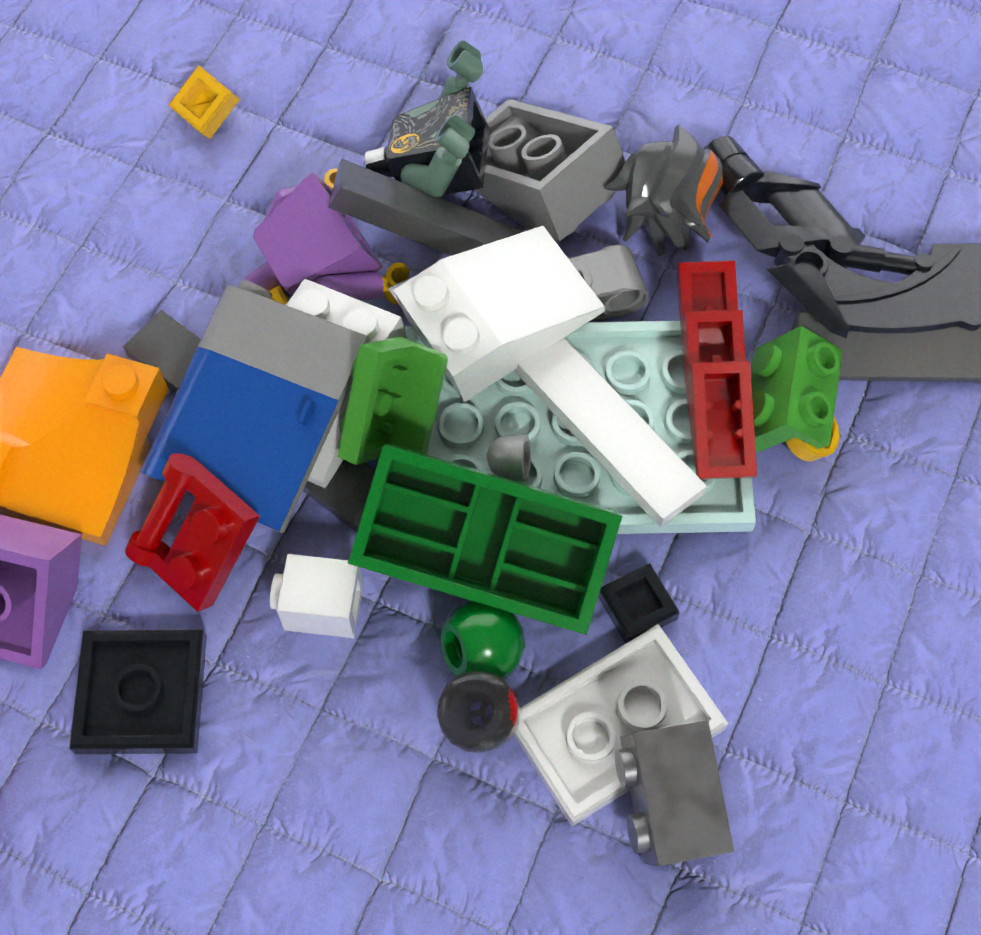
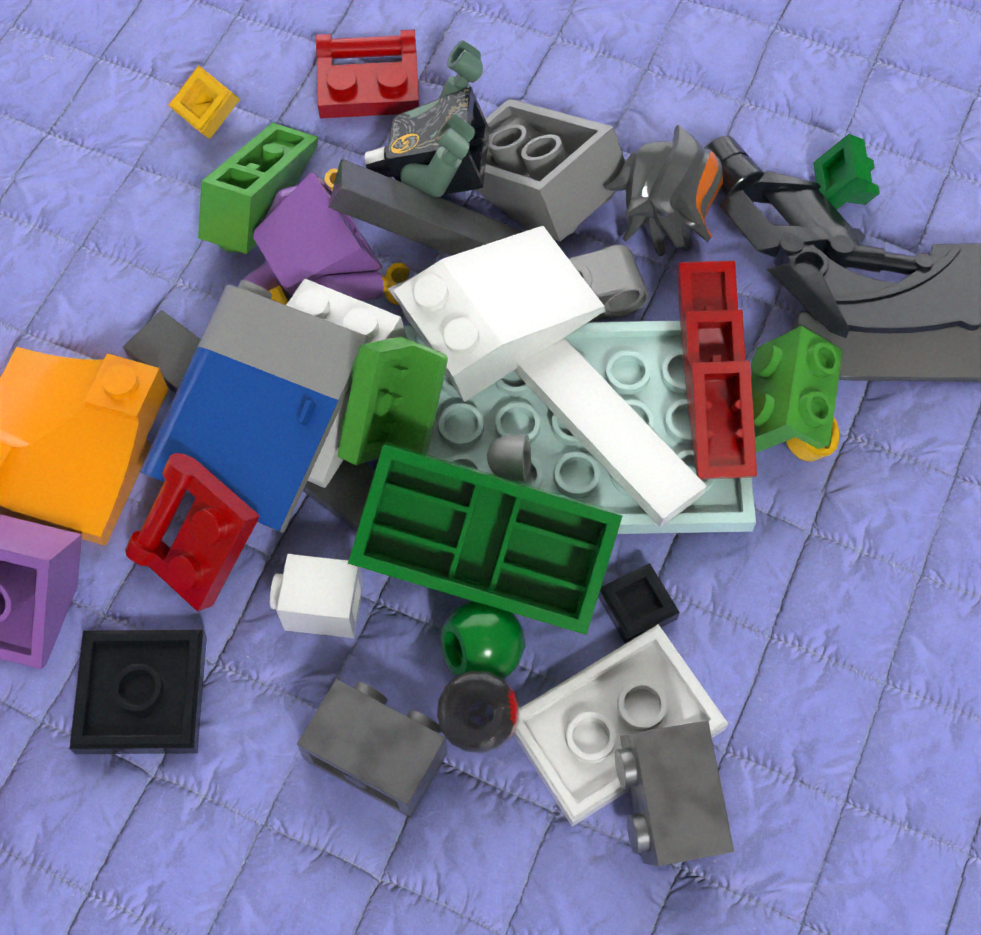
none -> bright green slope [198,123,319,254]
none -> flat silver brick [297,679,448,818]
none -> red plate [316,29,419,119]
none -> green tile [813,134,880,210]

